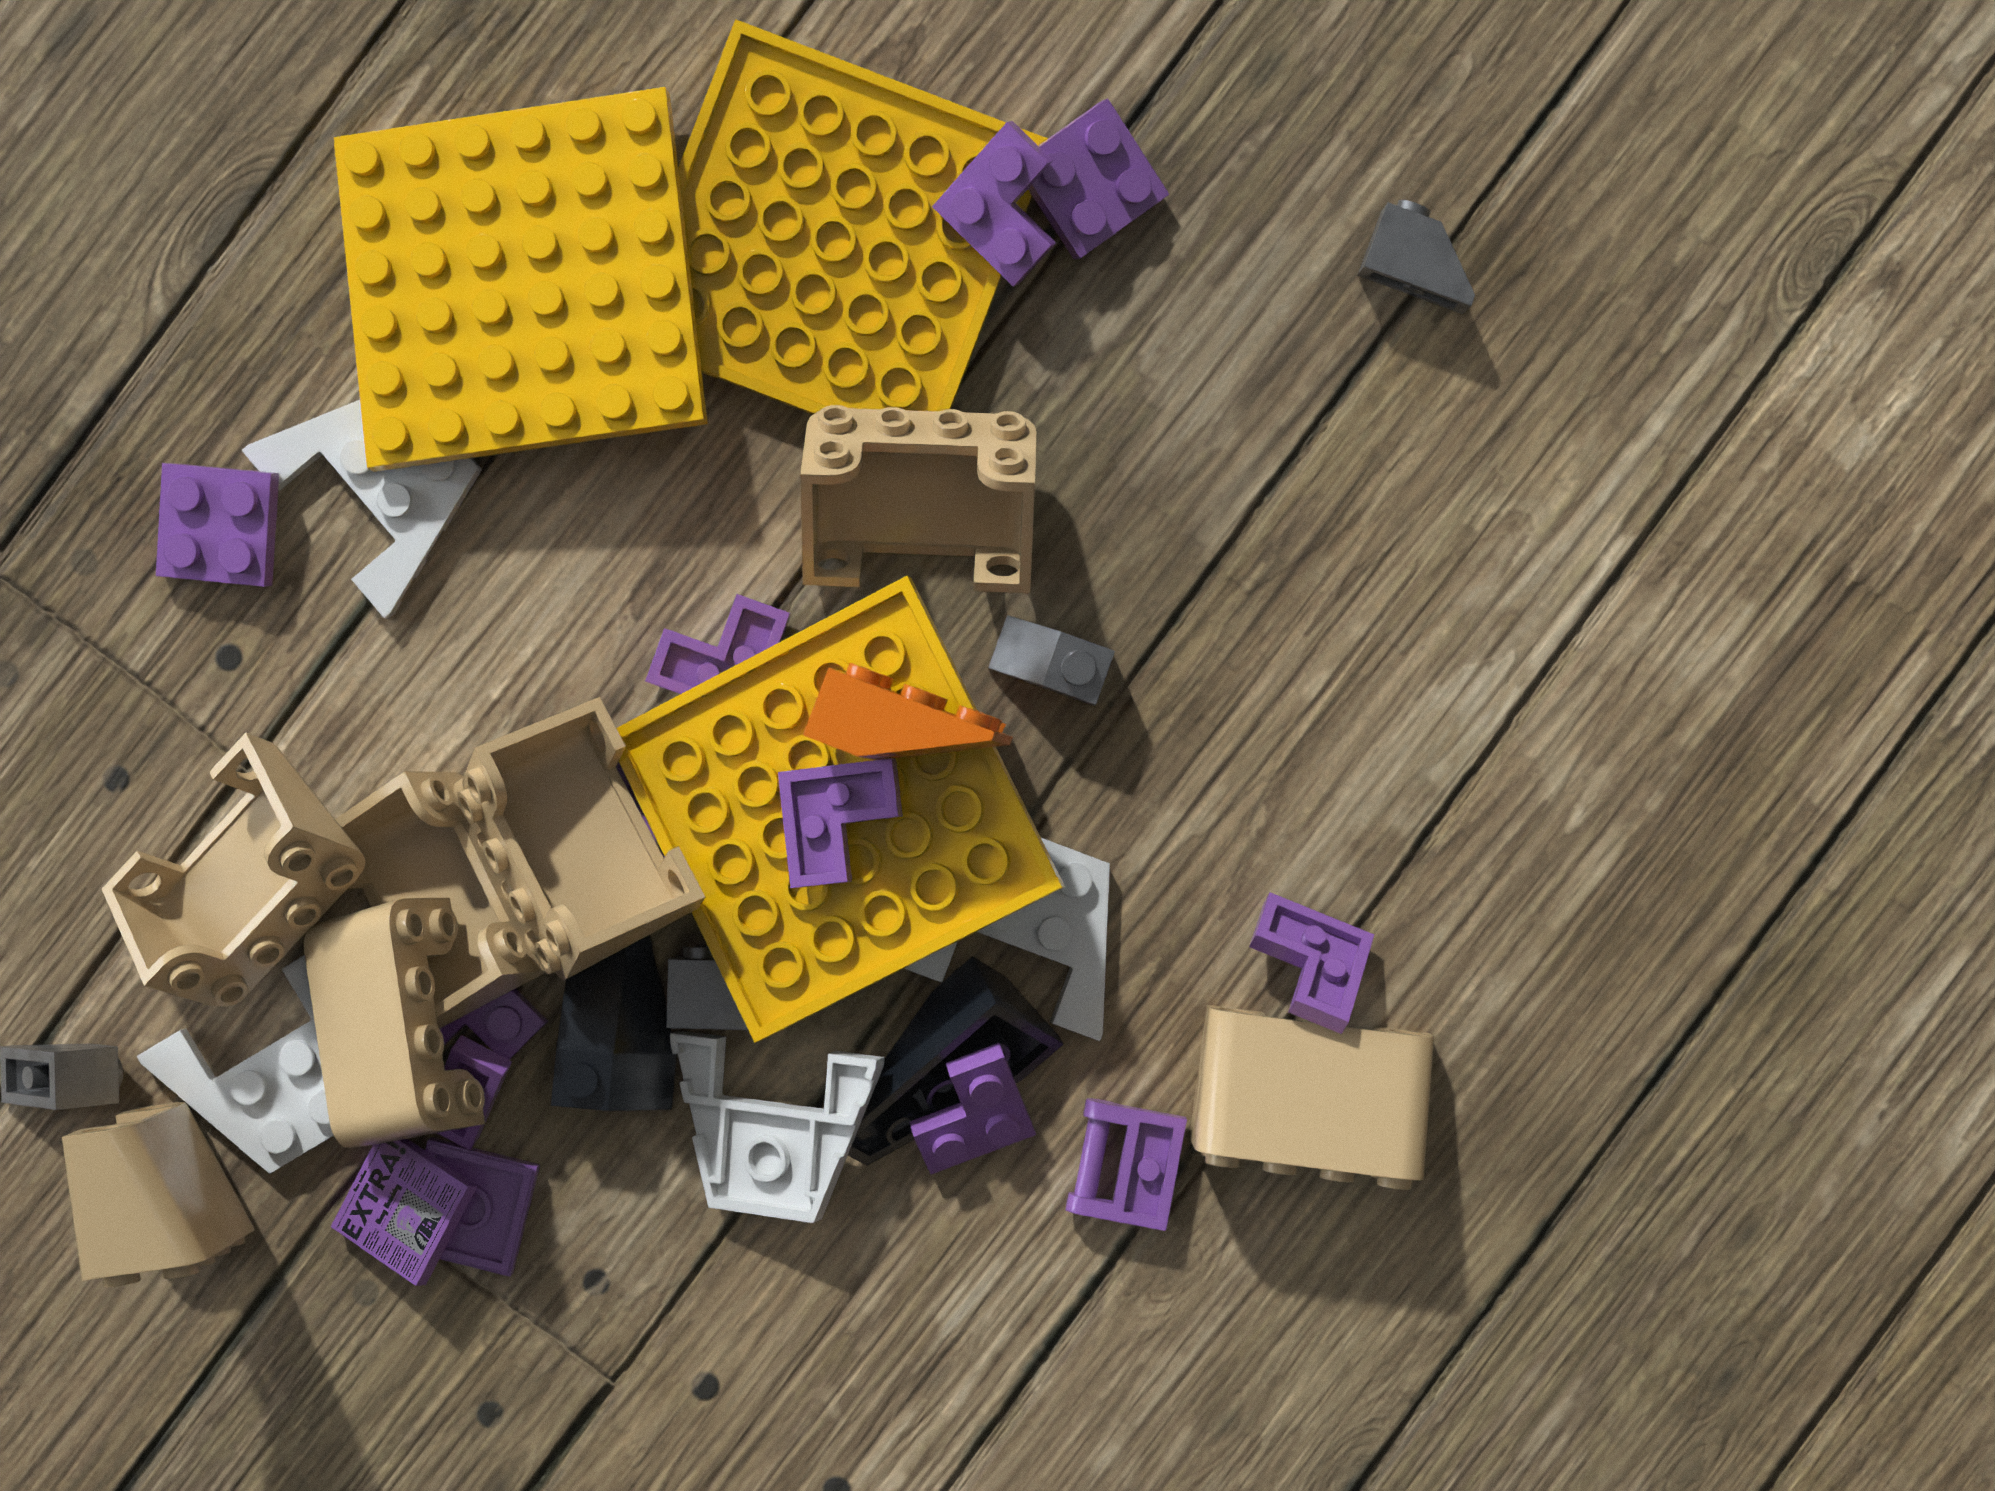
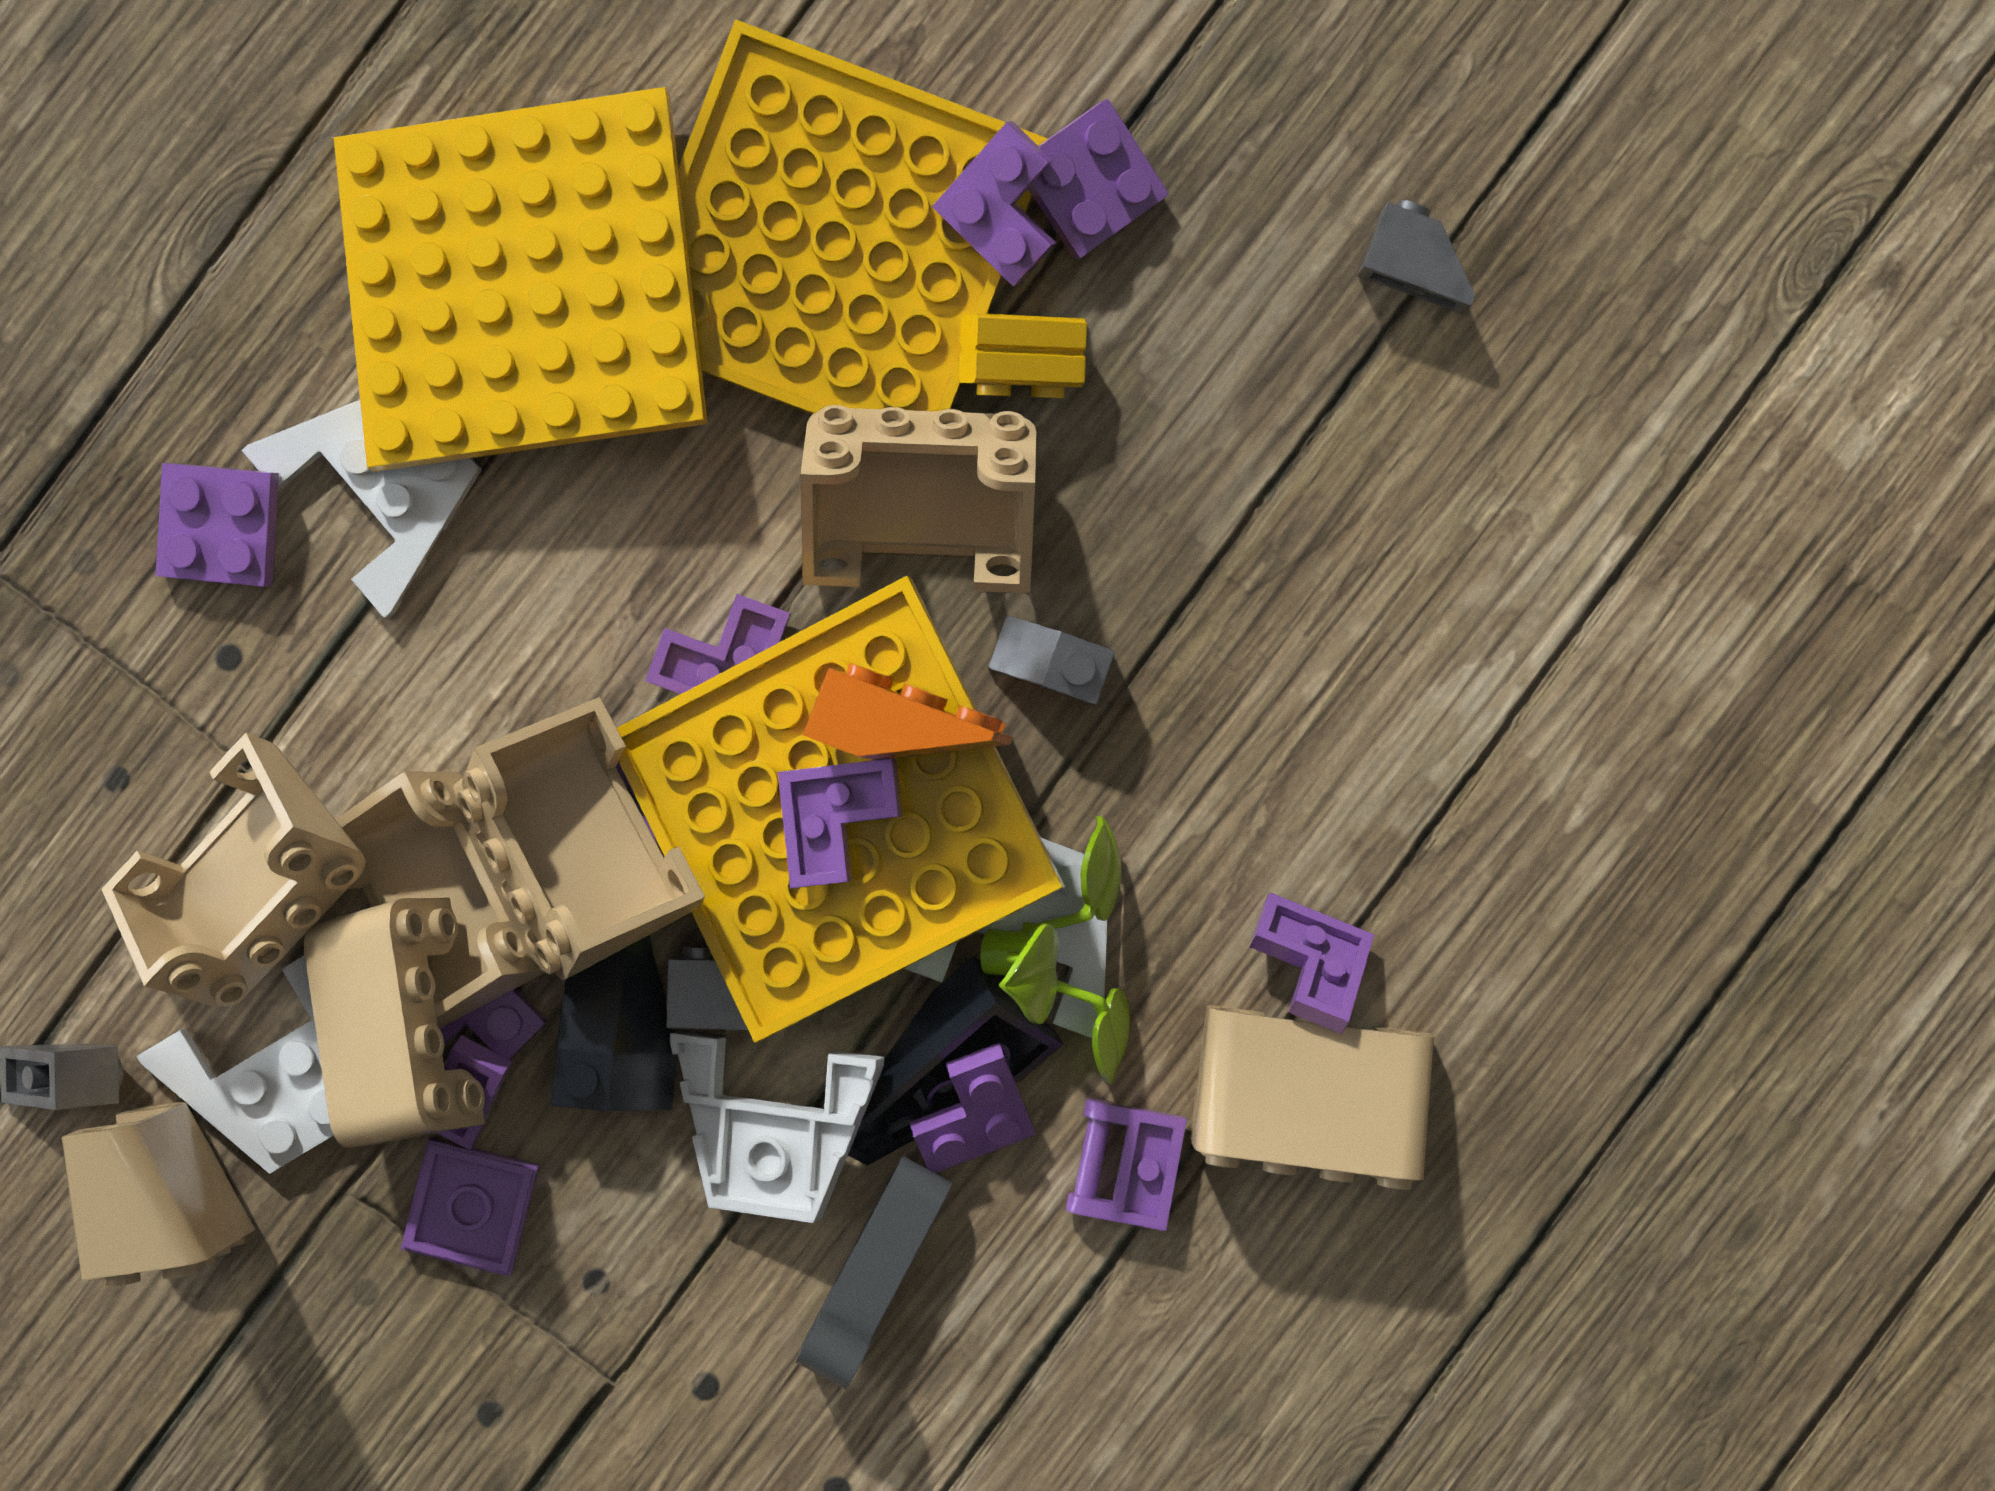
medium lavender tile [331,1139,477,1286] -> none
none -> dark grey beam [795,1156,952,1390]
none -> yellow brick [959,313,1087,398]
none -> lime plant [980,816,1130,1085]

